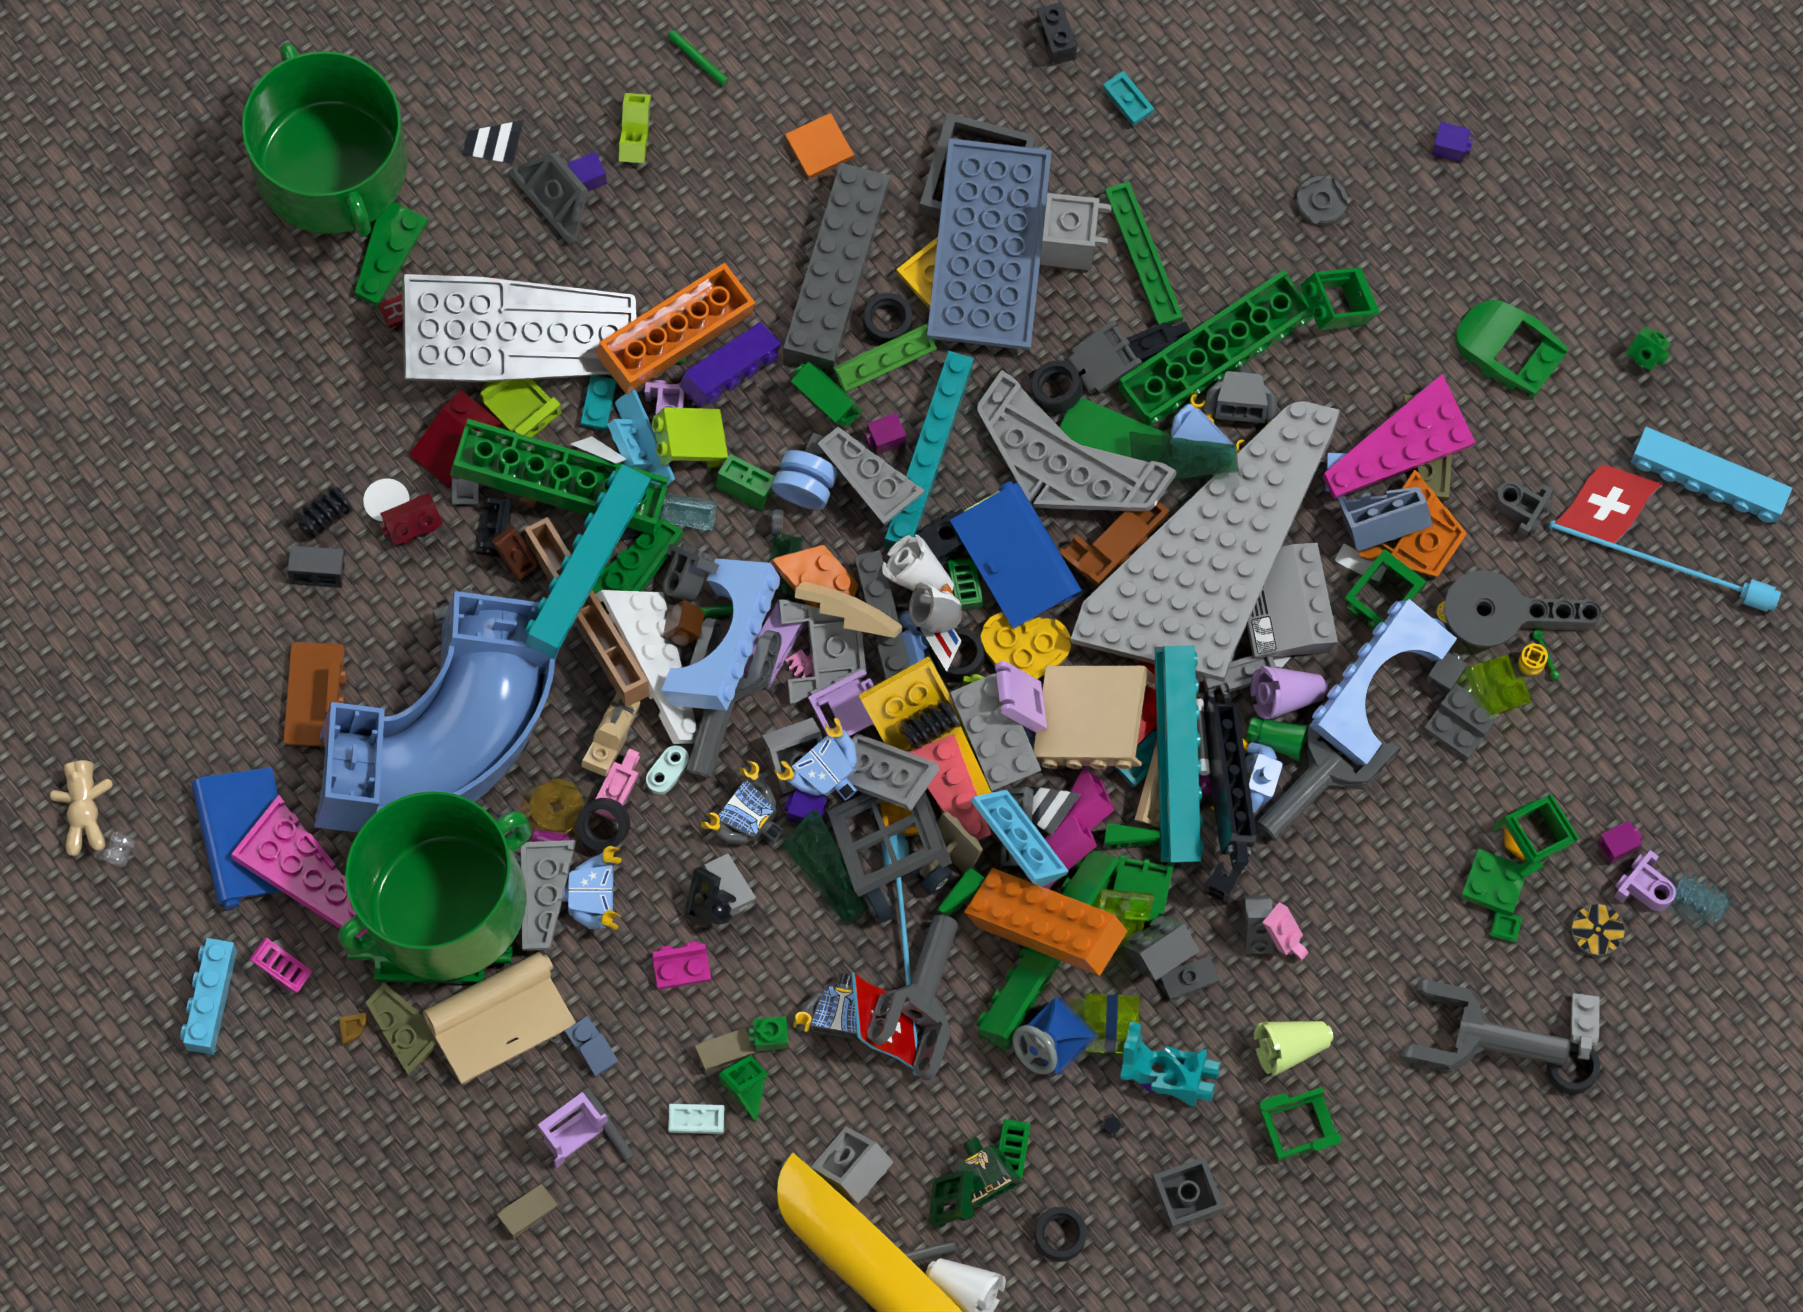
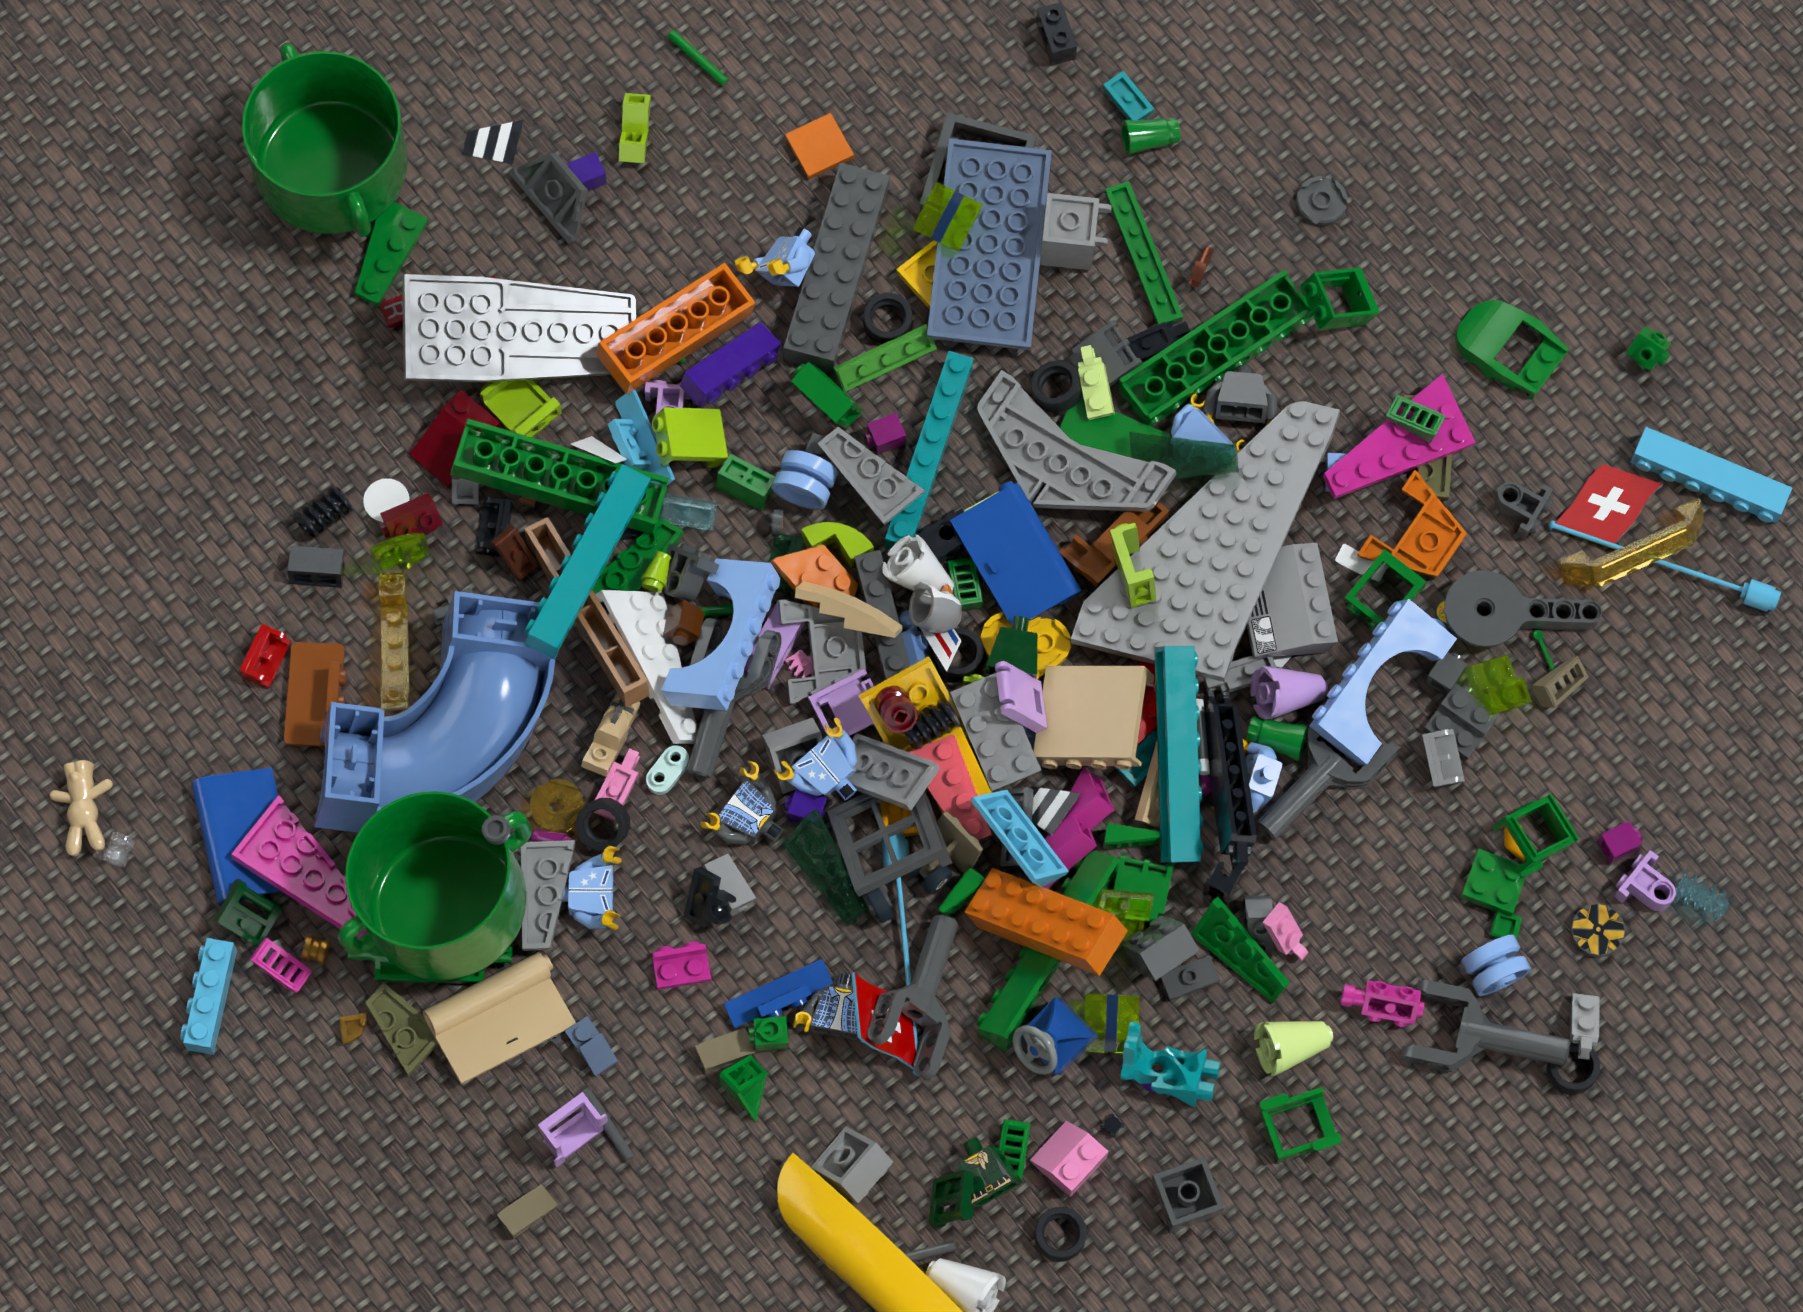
teal plate [581,376,617,431] -> none
light aqua plate [668,1104,724,1134] -> none
sand blue wedge [1338,487,1433,551] -> none
dark purple brick [1432,122,1473,162] -> none
yellow wheel [1518,643,1548,677] -> none
none -> dark green plate [213,879,282,947]
none -> red hinge [240,623,291,689]
none -> pearl gold wheel [302,934,331,966]
none -> clear neon green slope [370,533,430,574]
none -> clear yellow slope [378,572,410,711]
none -> dark grey tile [482,815,511,845]
none -> lime cone [641,551,671,593]
none -> blue bracket [724,960,833,1028]
none -> light blue torso [735,227,815,287]
none -> lime brick [801,522,874,568]
none -> dark red wheel [875,686,918,733]
none -> clear neon green slope [913,182,984,252]
none -> dark green torso [986,616,1038,679]
none -> bright pink slope [1030,1121,1109,1197]
none -> yellowish green hinge [1078,345,1115,420]
none -> lime panel [1110,523,1157,608]
none -> green plant [1121,118,1180,155]
none -> copper bar [1188,246,1213,289]
none -> green wing [1191,897,1290,1004]
none -> dark pink brick [1341,980,1425,1027]
none -> green slope [1385,395,1446,443]
none -> light grey hinge [1422,729,1465,788]
none -> light blue wheel [1461,935,1531,996]
none -> dark tan slope [1532,655,1589,708]
none -> clear yellow slope [1559,498,1704,586]

